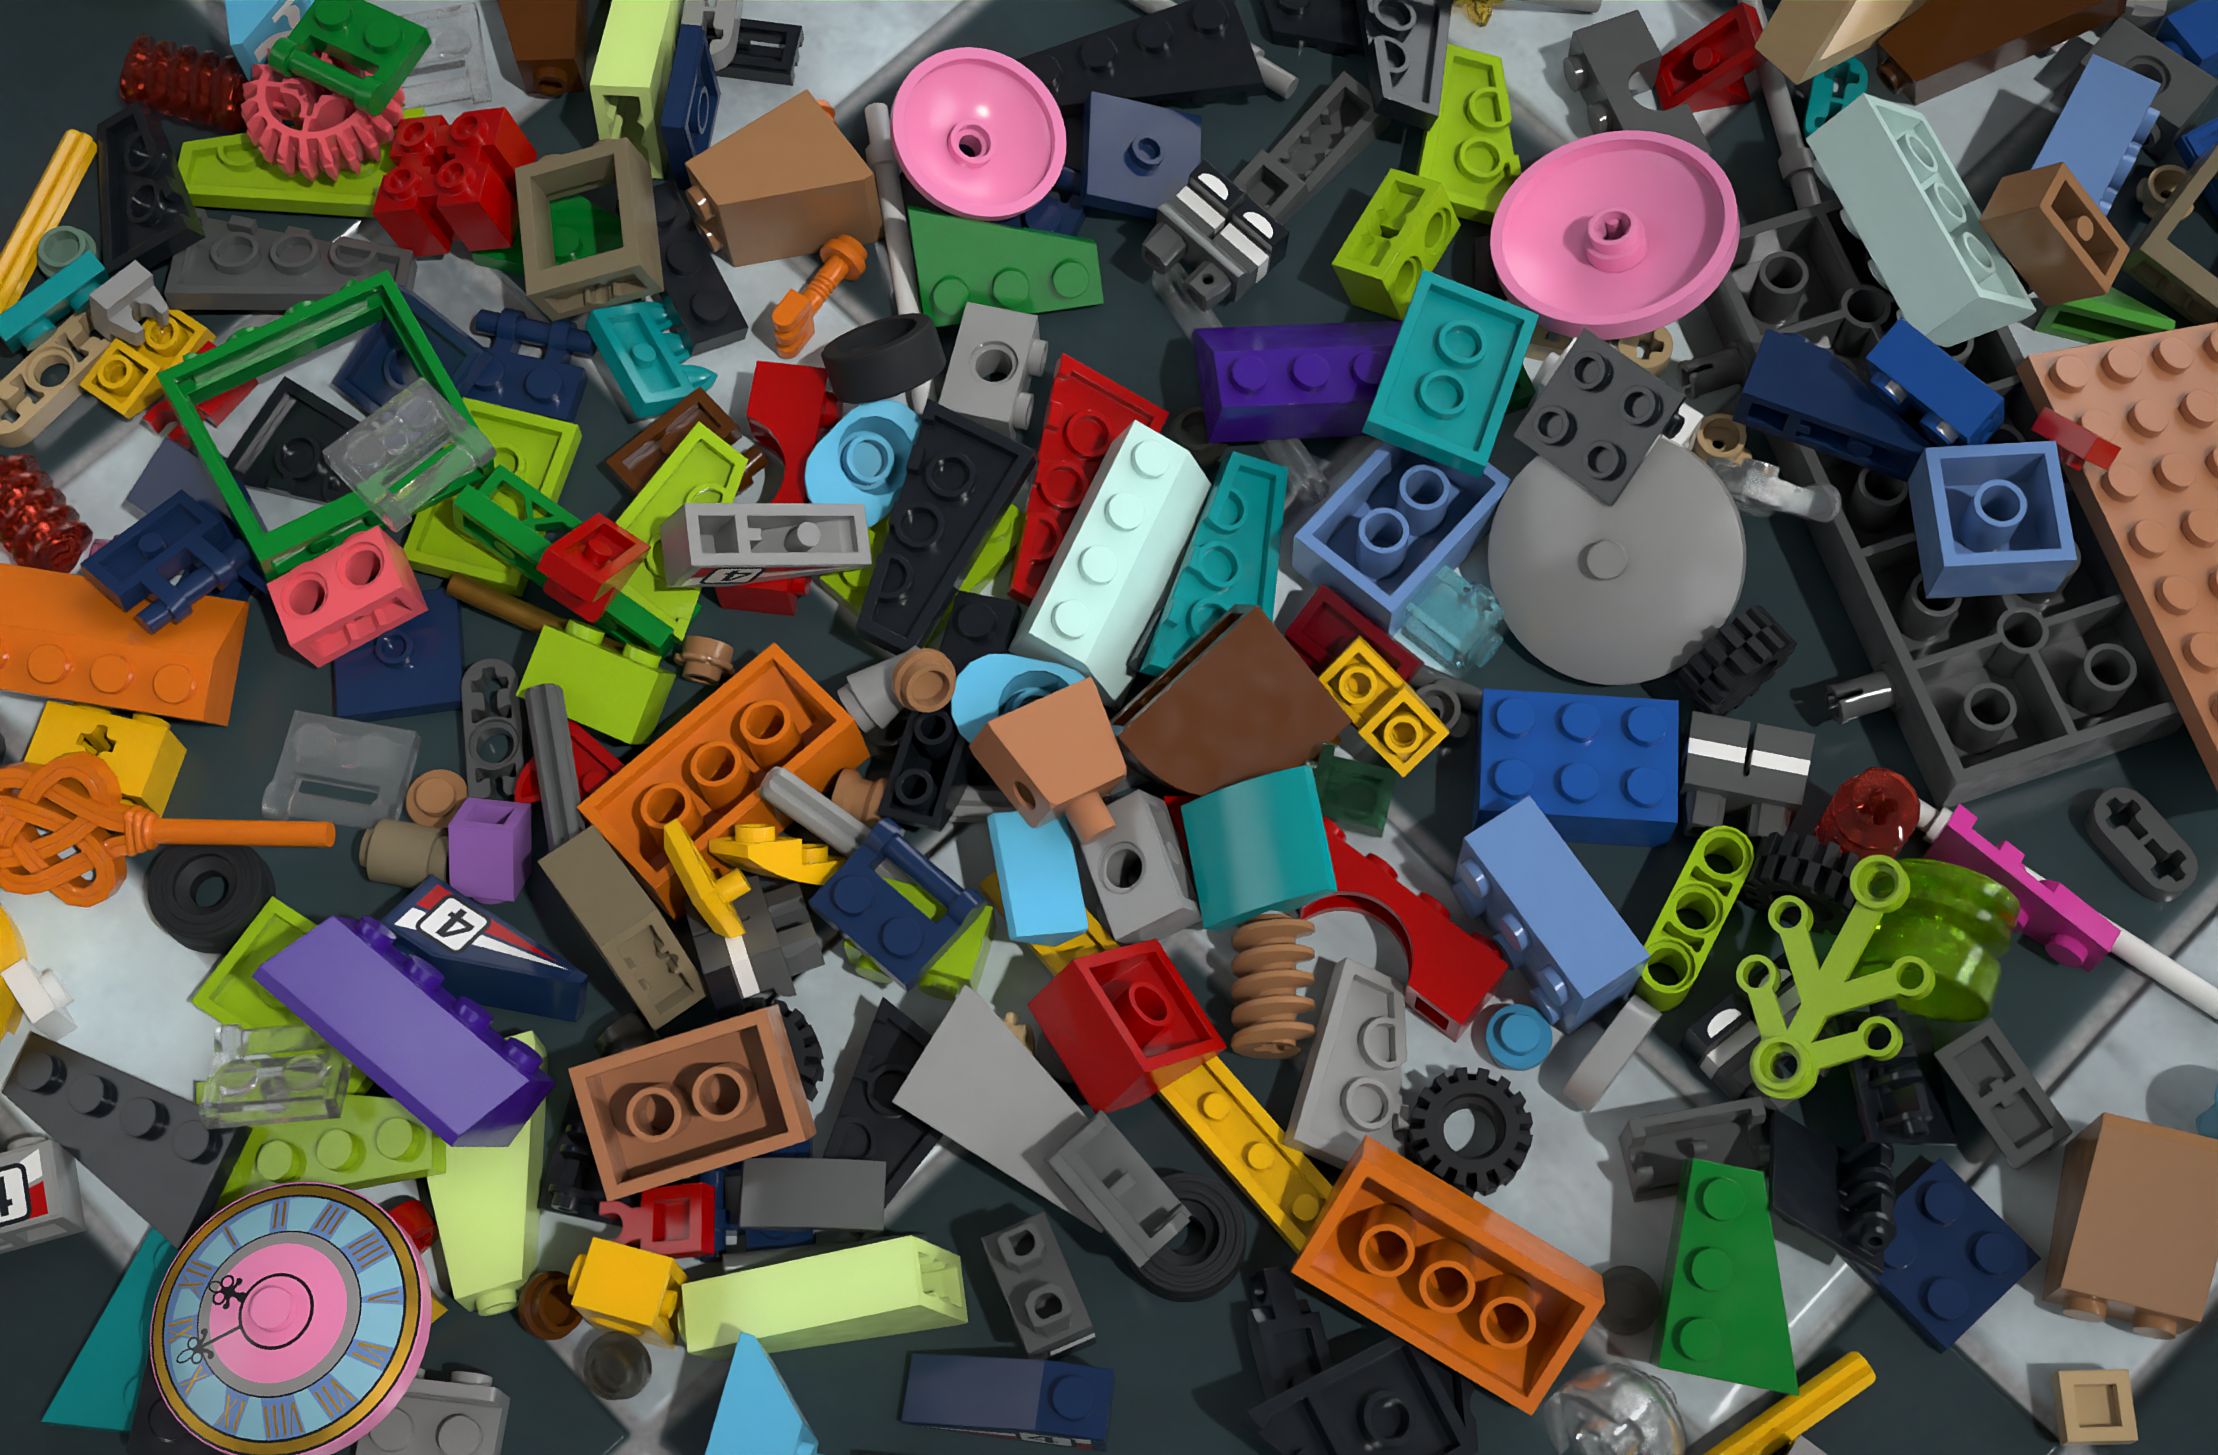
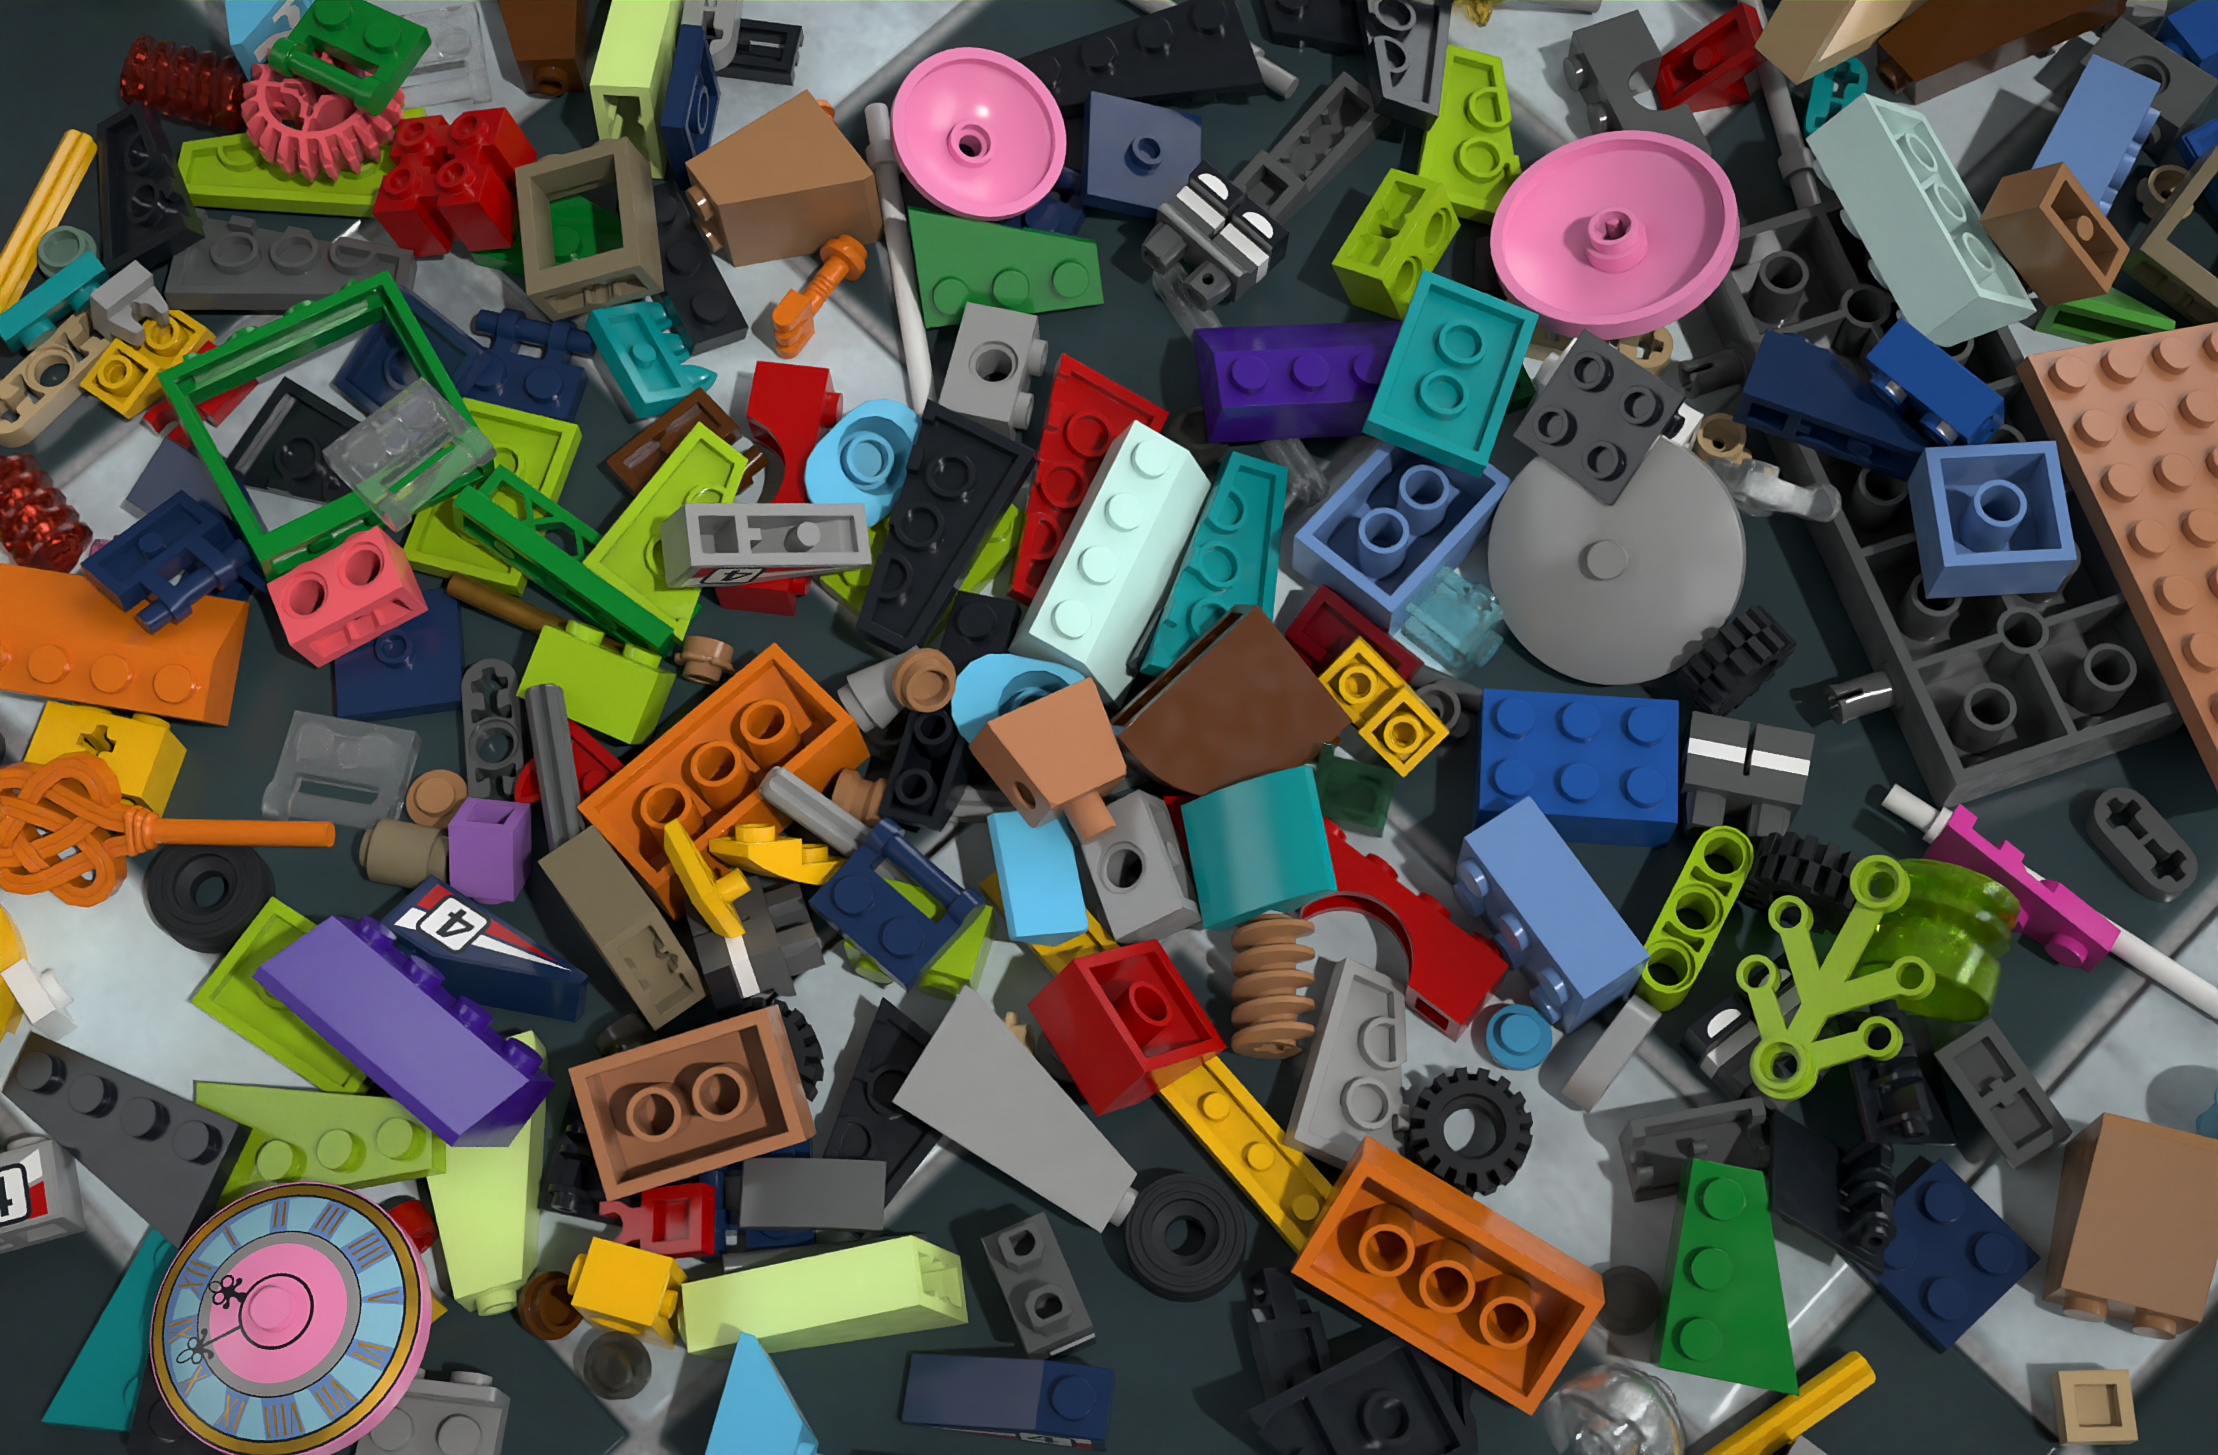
clear plate [198,1023,353,1129] -> none
red slope [536,512,651,623] -> none
black tyre [821,313,946,404] -> none
dark grey hinge [1044,1110,1192,1268] -> none
clear red piece [1812,767,1921,862] -> none
red plate [2031,407,2121,471] -> none

